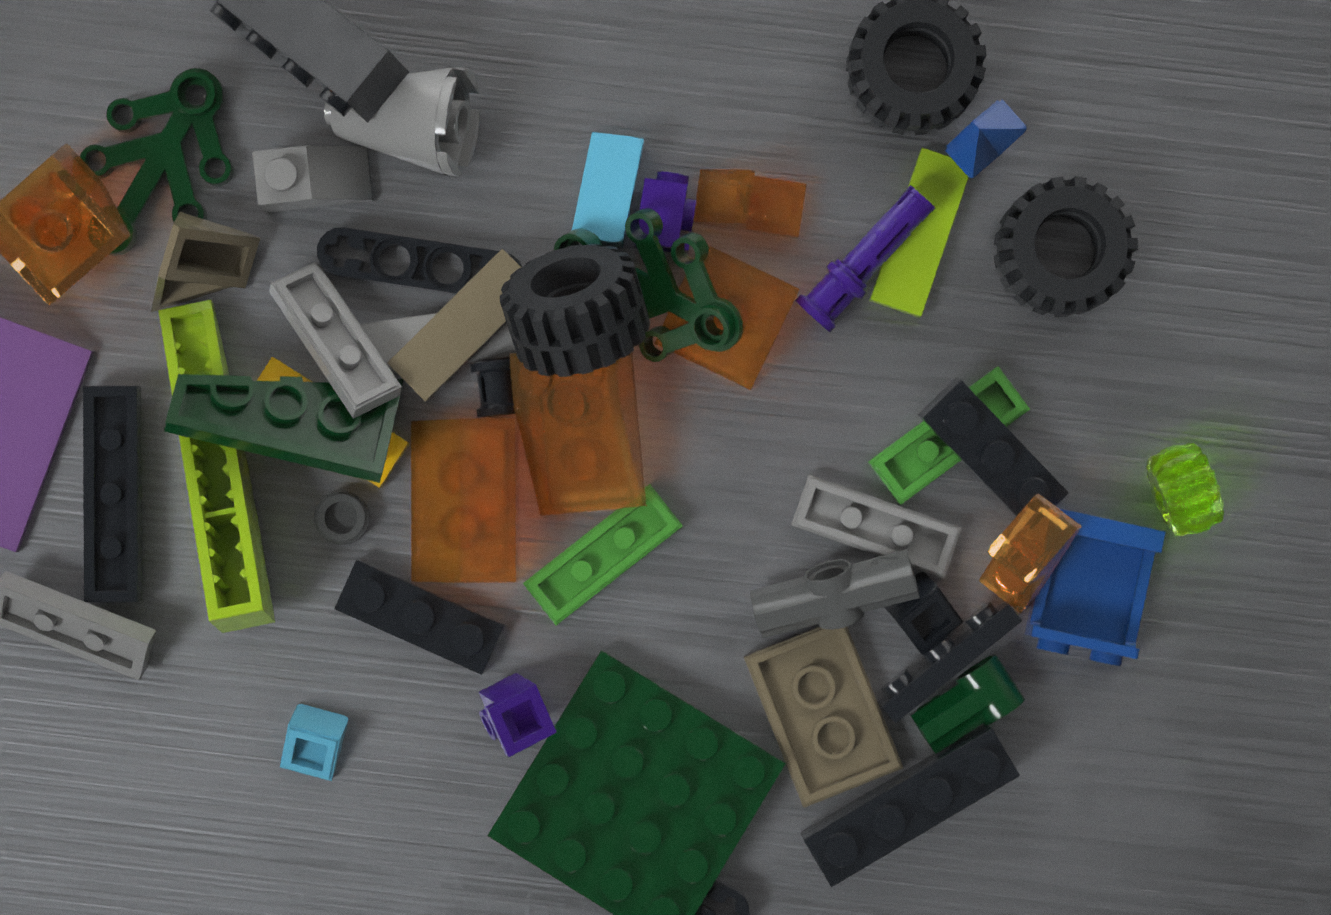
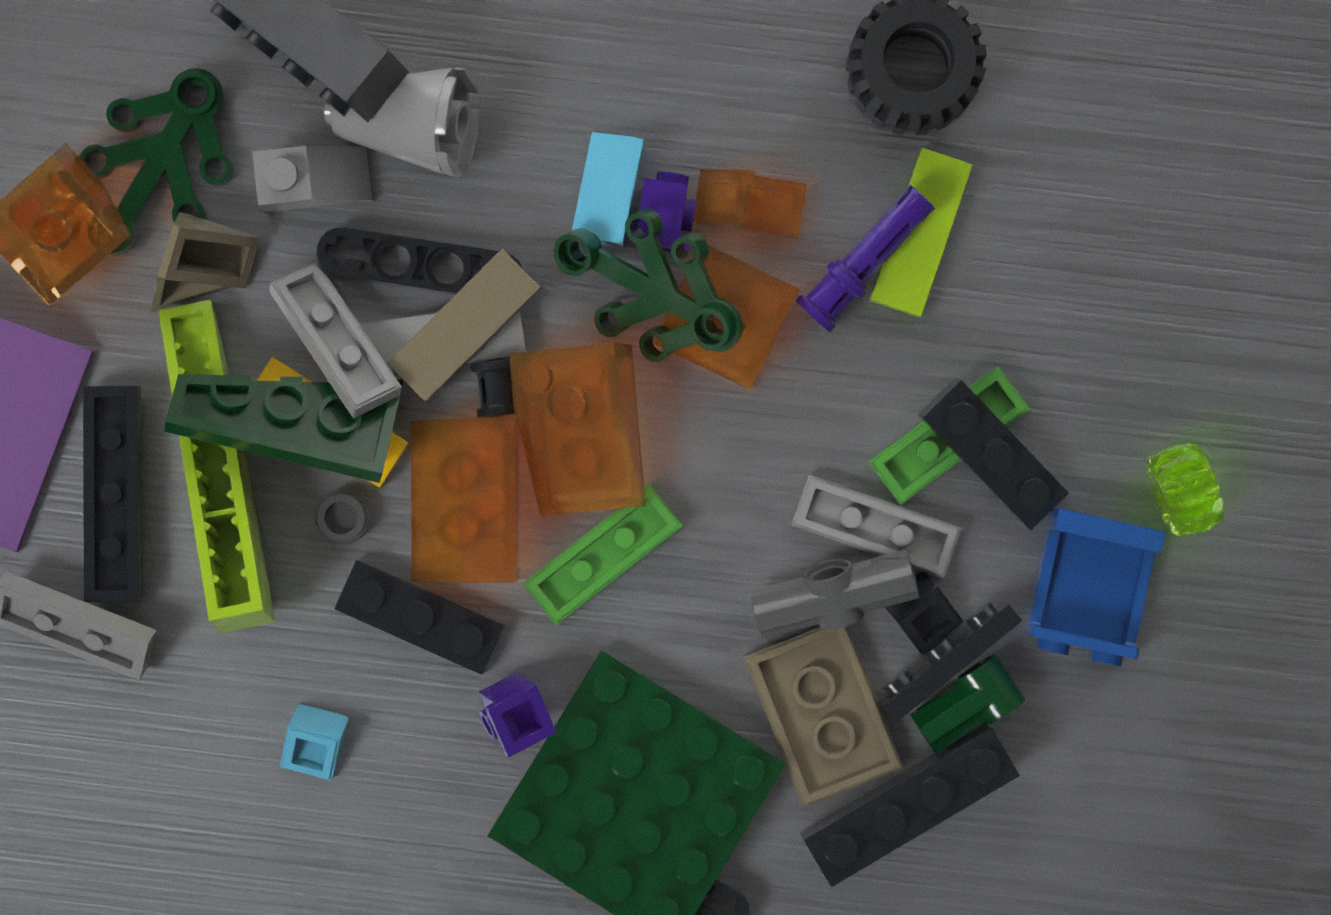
black tyre [499,244,650,377] -> none
blue slope [945,99,1027,178] -> none
clear orange slope [979,494,1082,613] -> none
black tyre [994,176,1138,317] -> none

